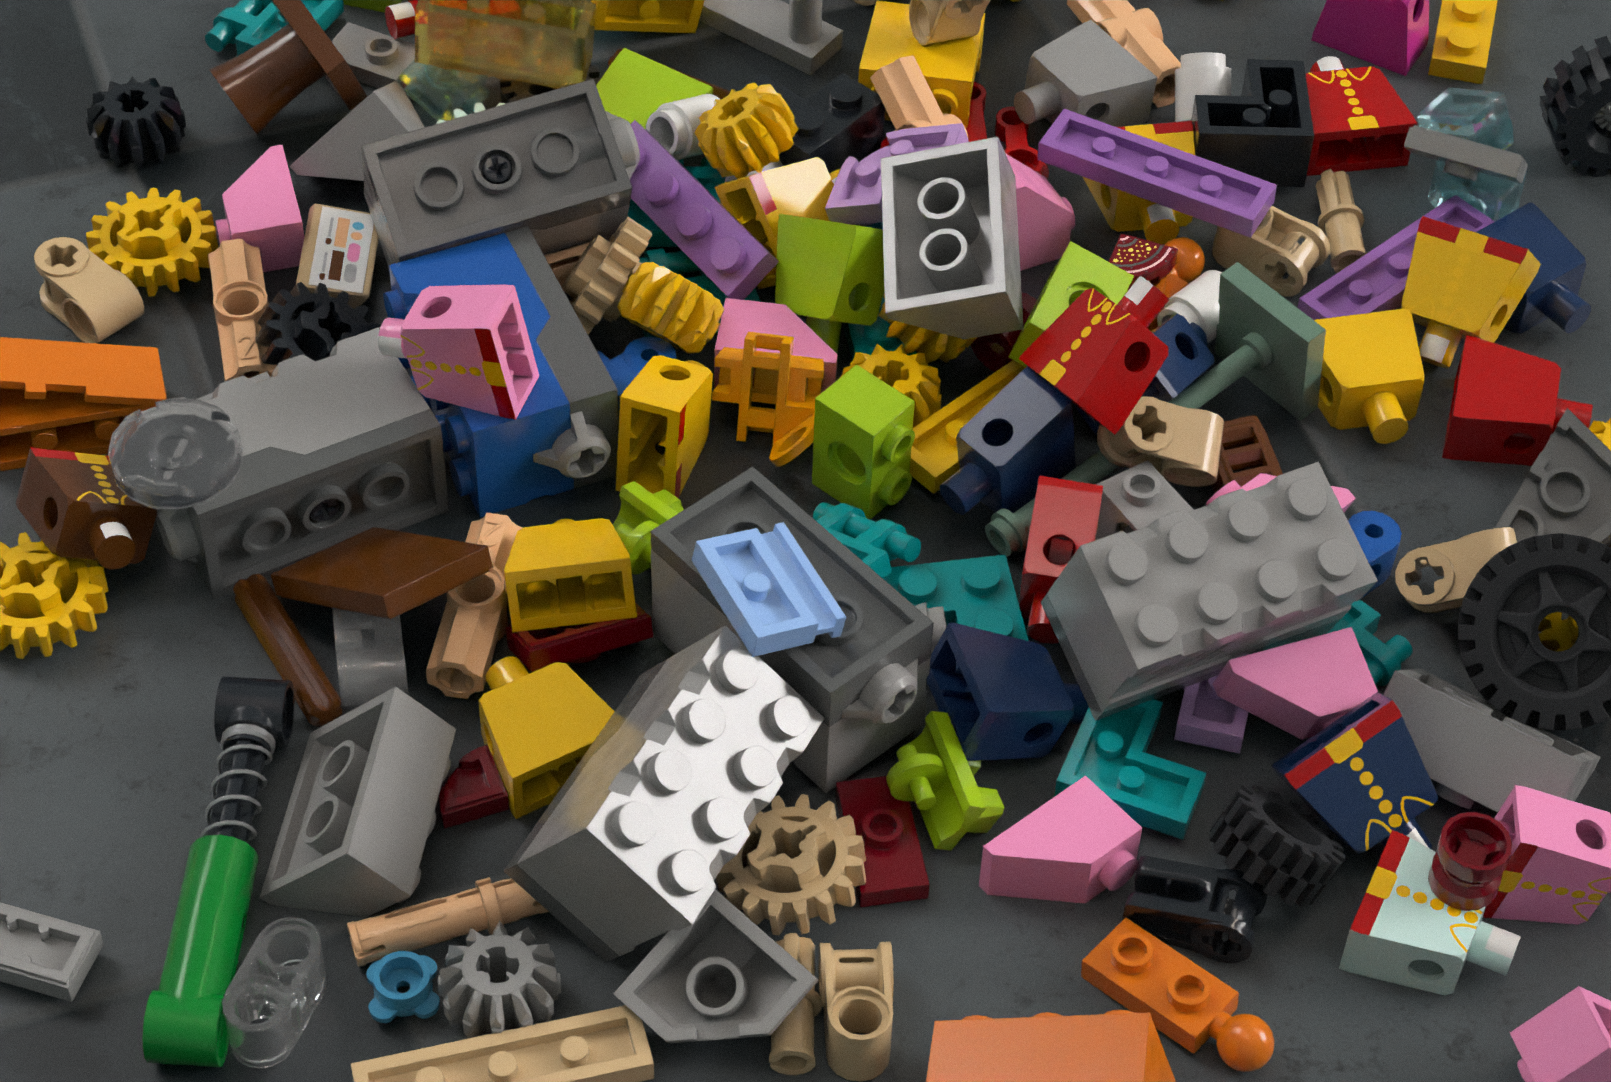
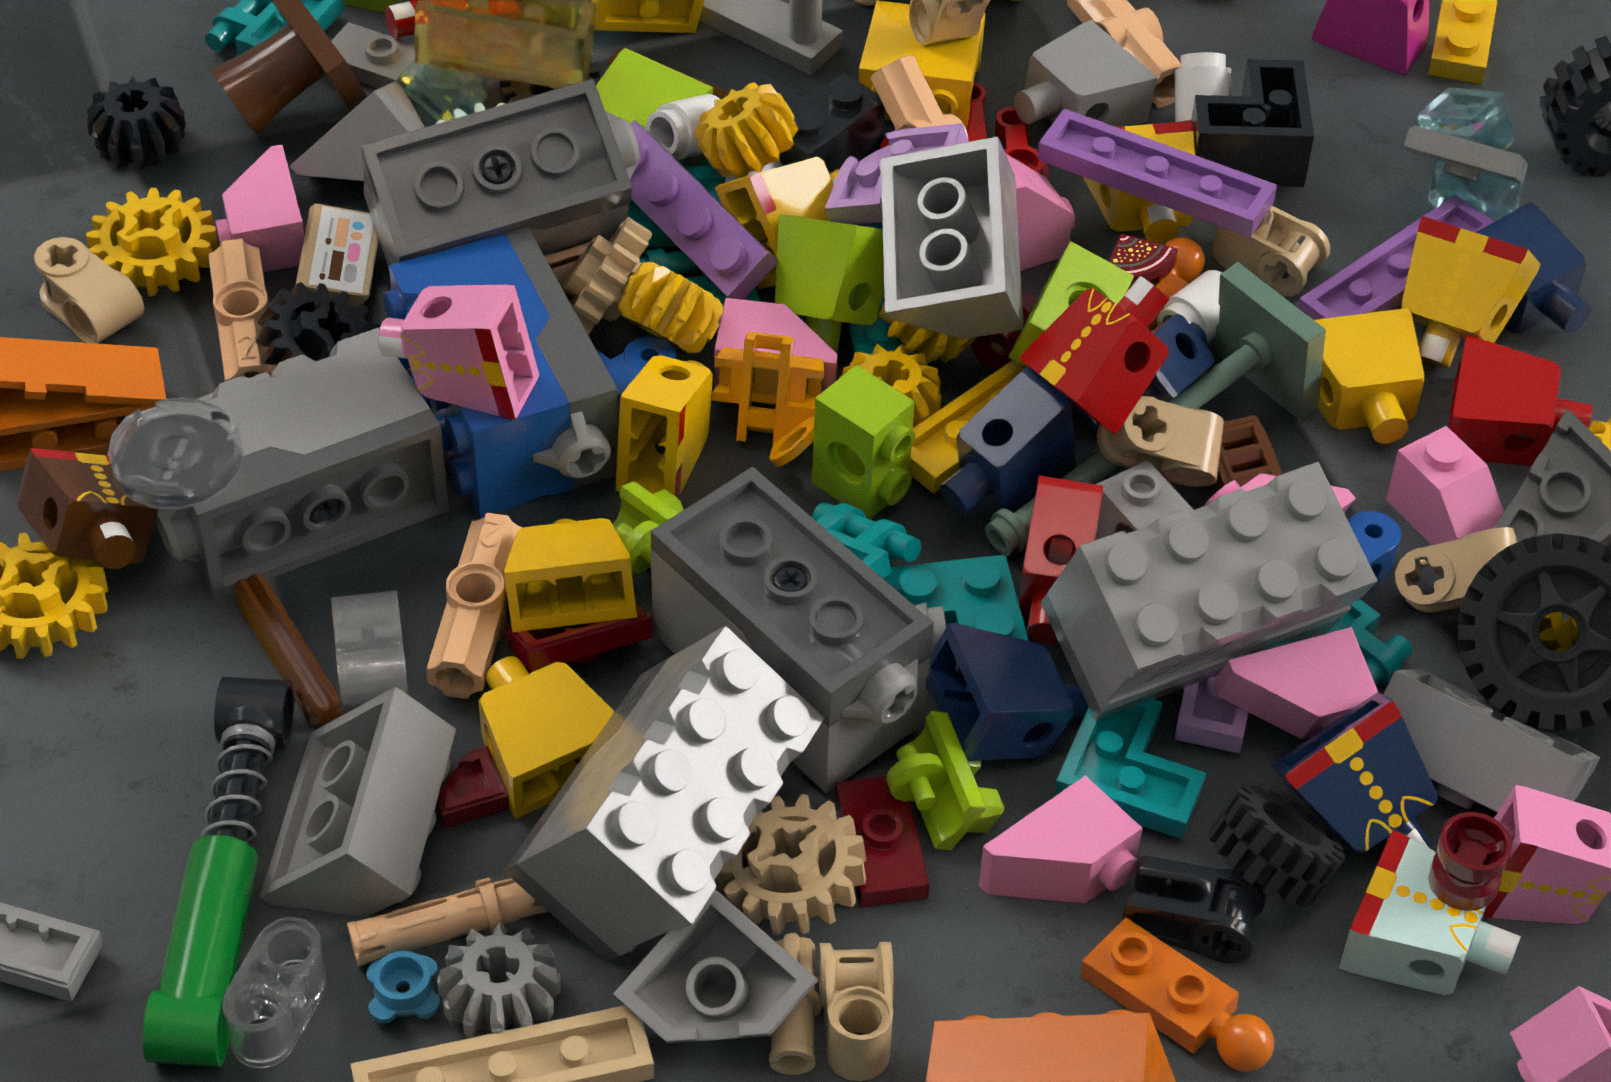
reddish brown tile [270,527,493,619] -> none
light blue plate [691,522,846,657] -> none
red torso [1306,56,1417,176] -> none
tan axle [1316,169,1367,273] -> none
none -> bright pink slope [1386,426,1504,545]

